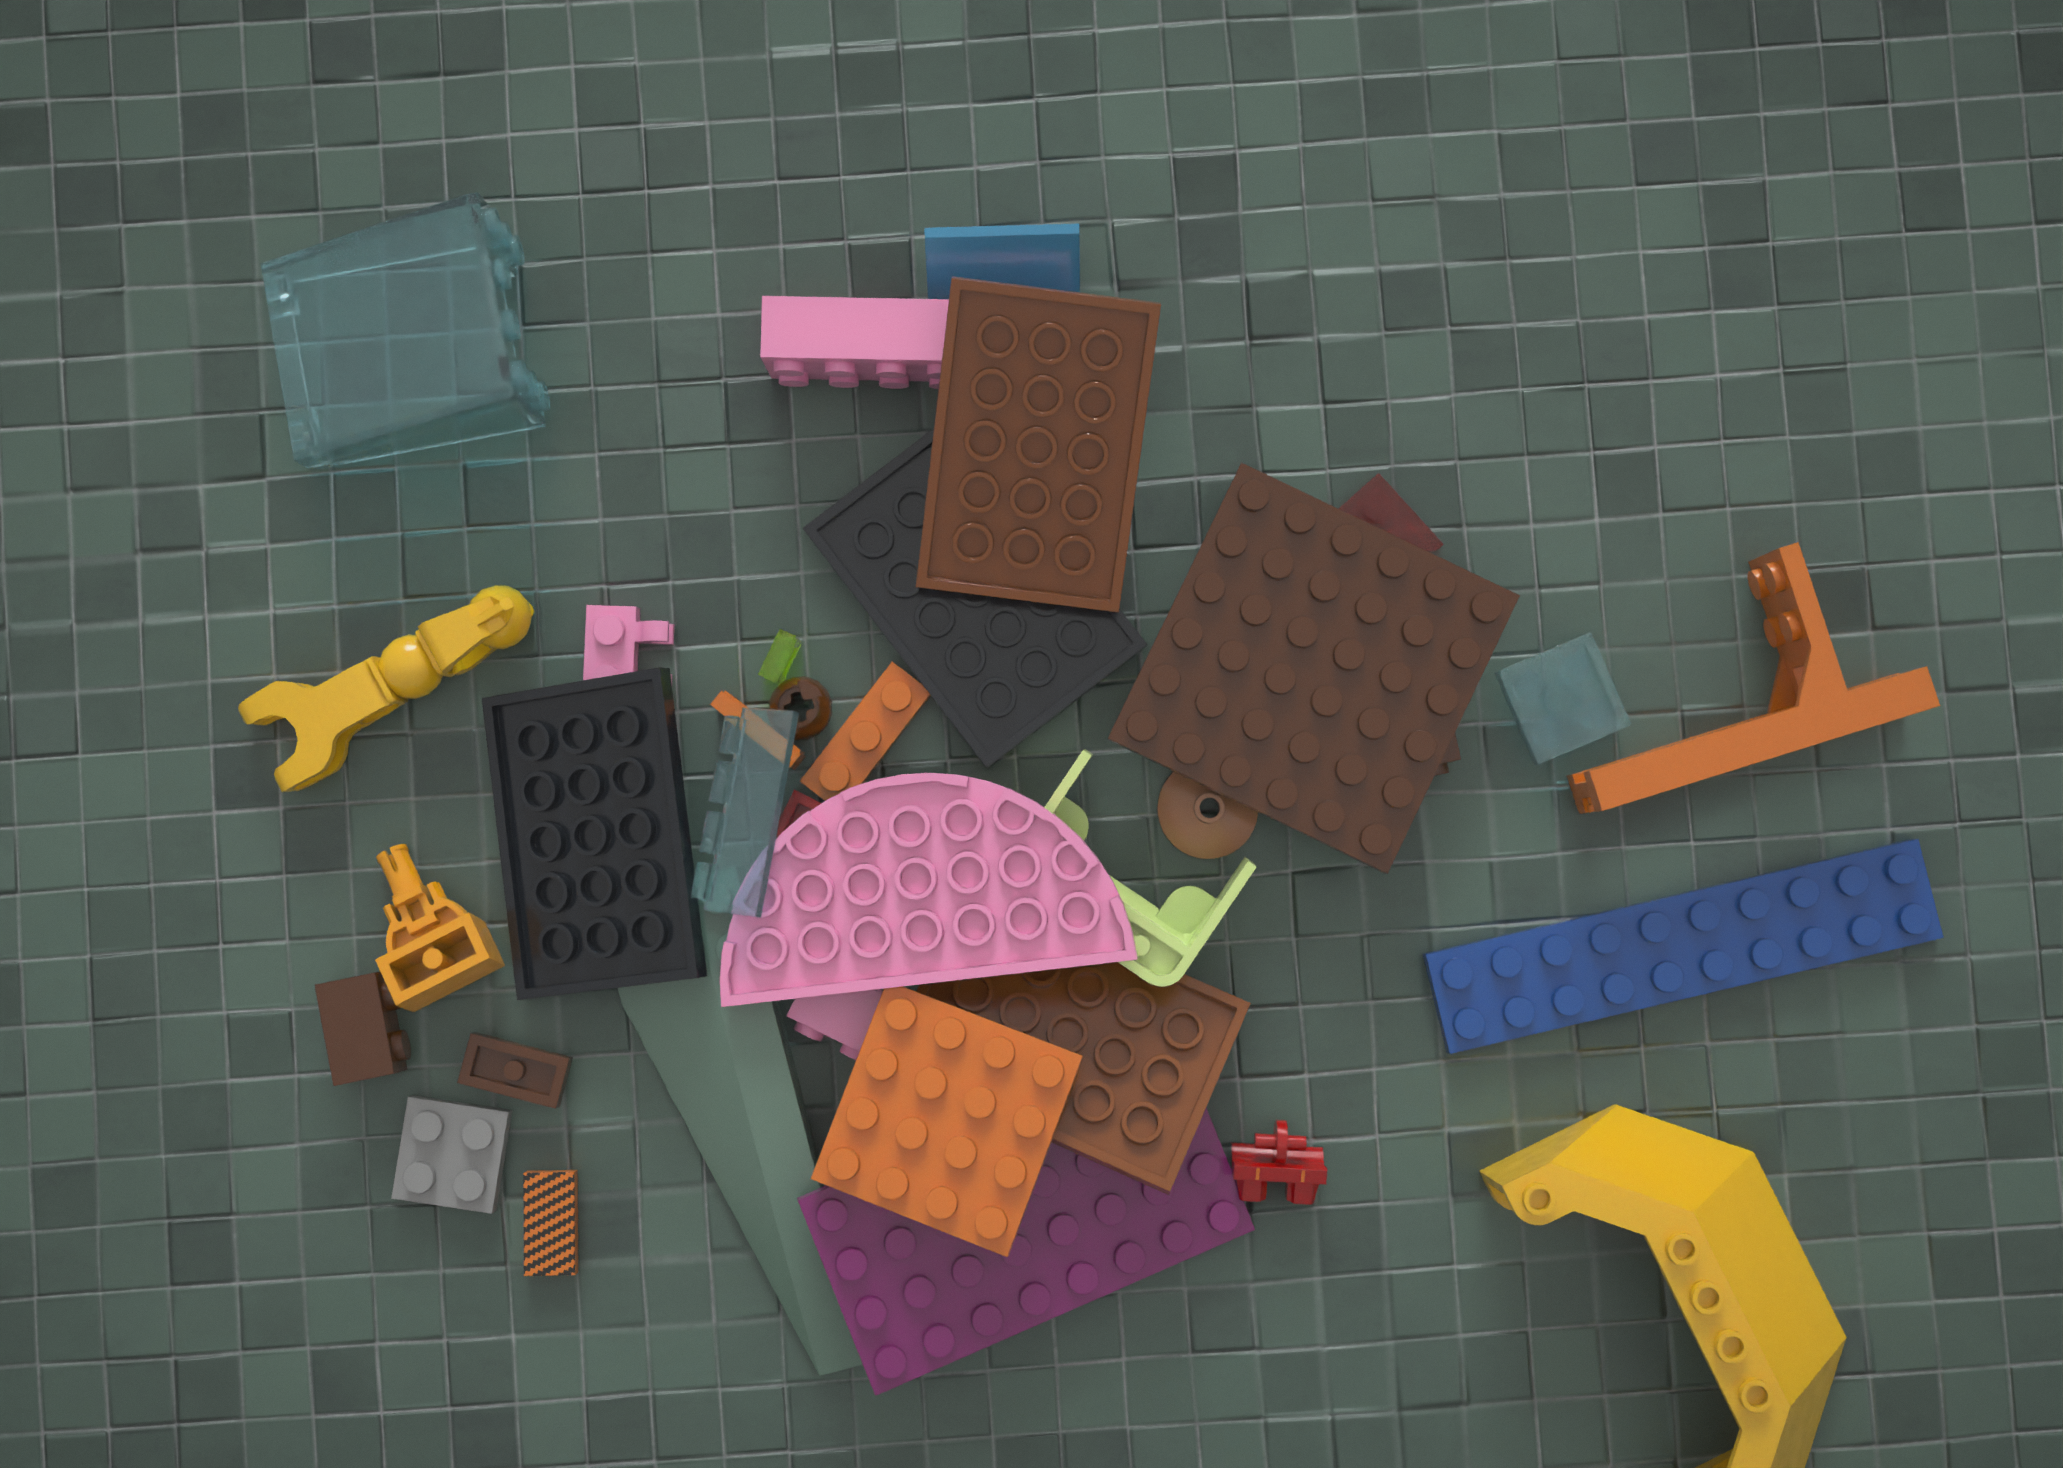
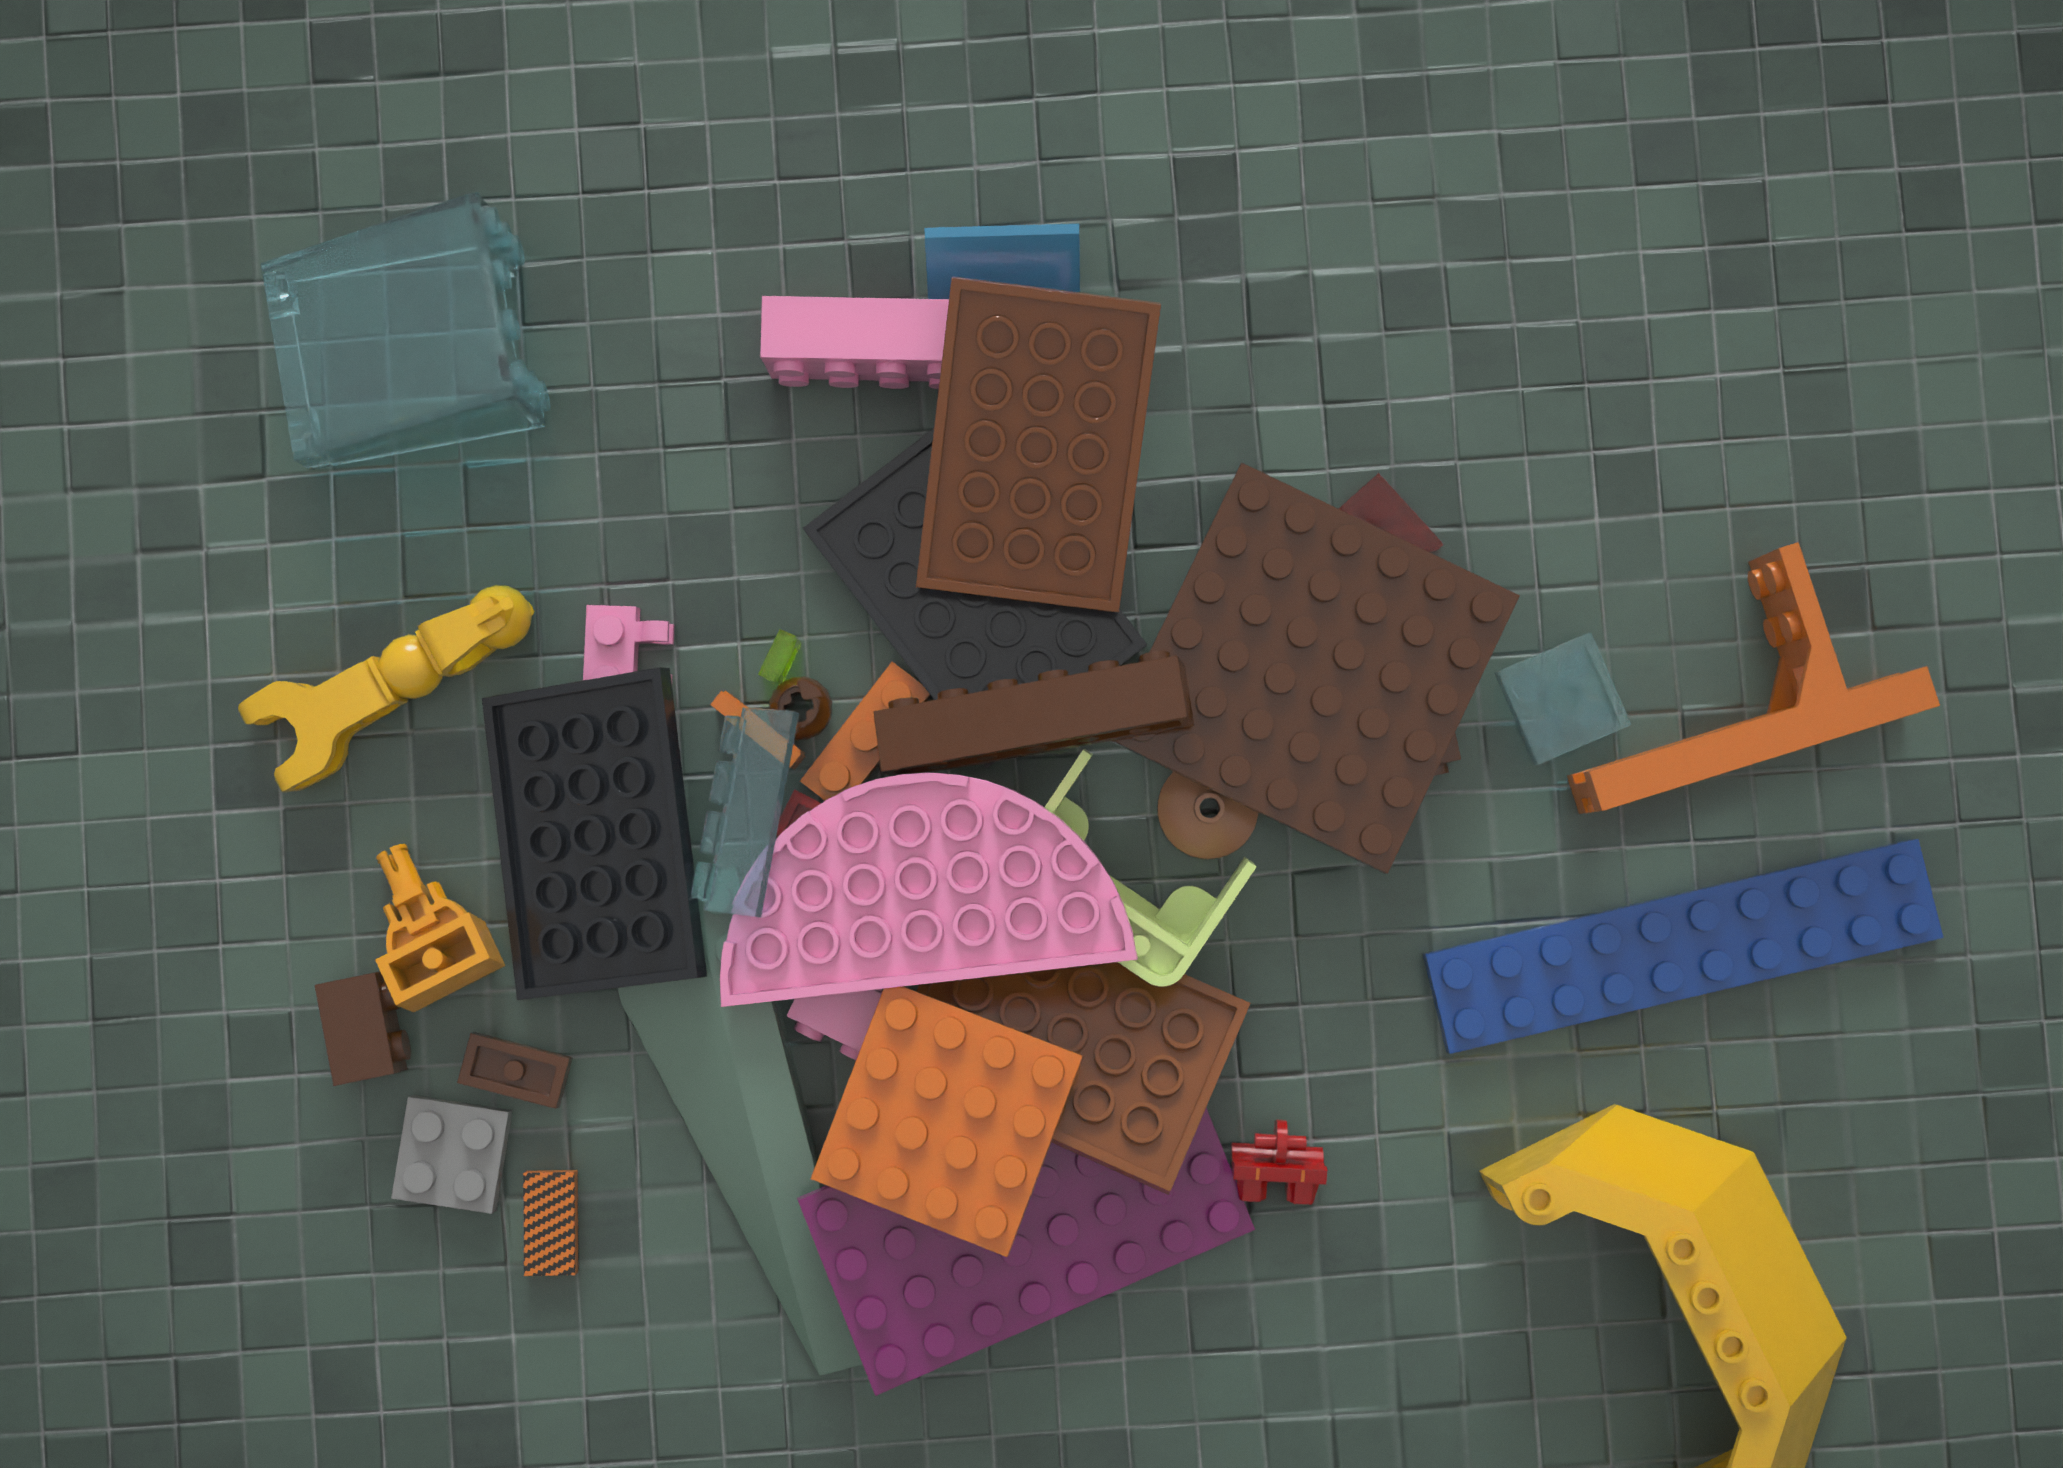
none -> reddish brown brick [873,651,1195,777]

